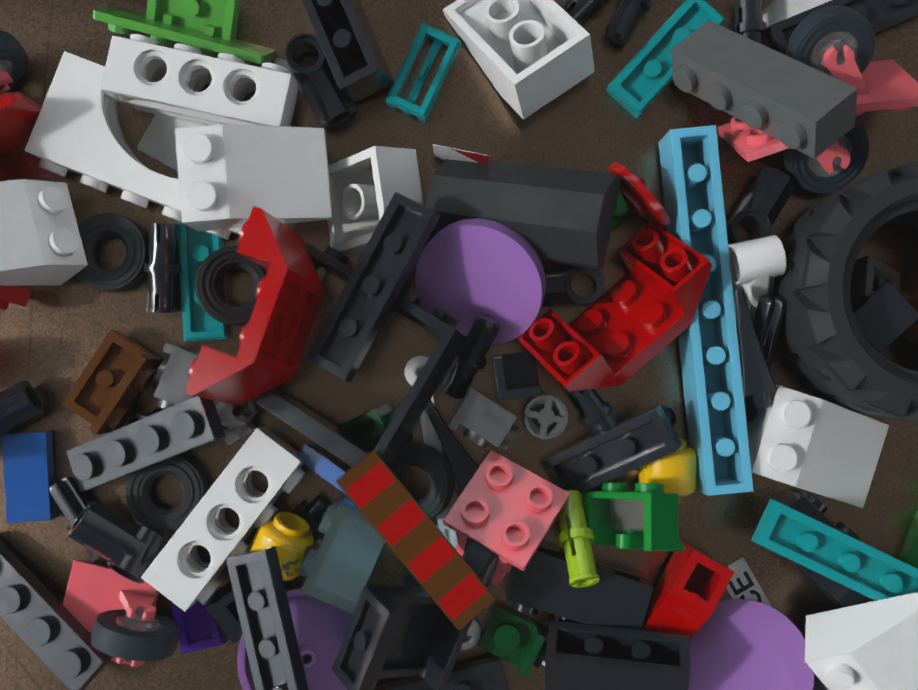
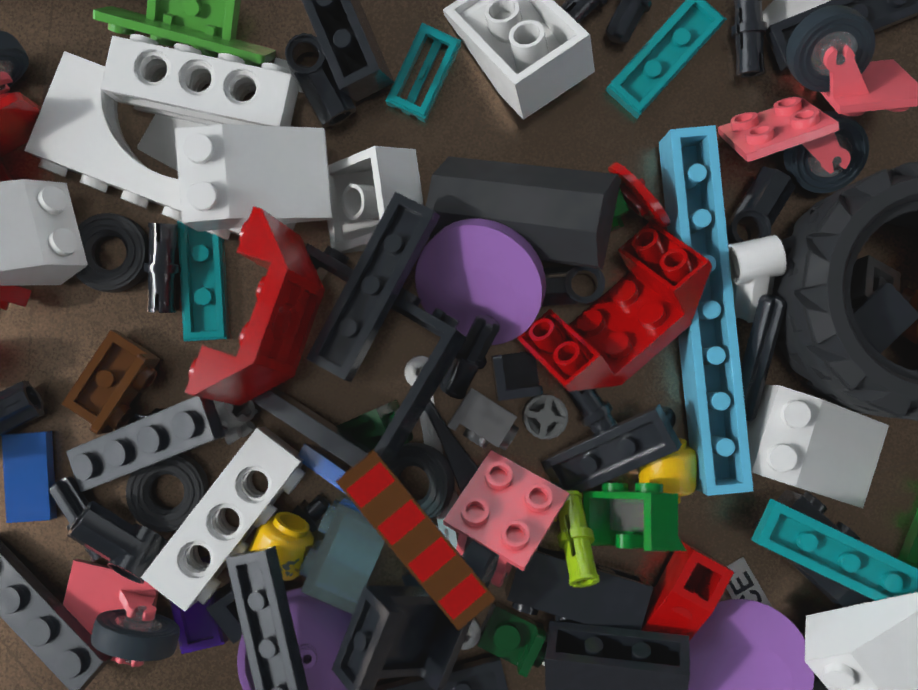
flat silver brick [154,342,200,409] -> none
black tyre [195,245,268,326] -> none
white sticker [433,144,489,164] -> none
dark grey brick [670,20,858,159] -> none
black piece [733,286,777,409] -> none

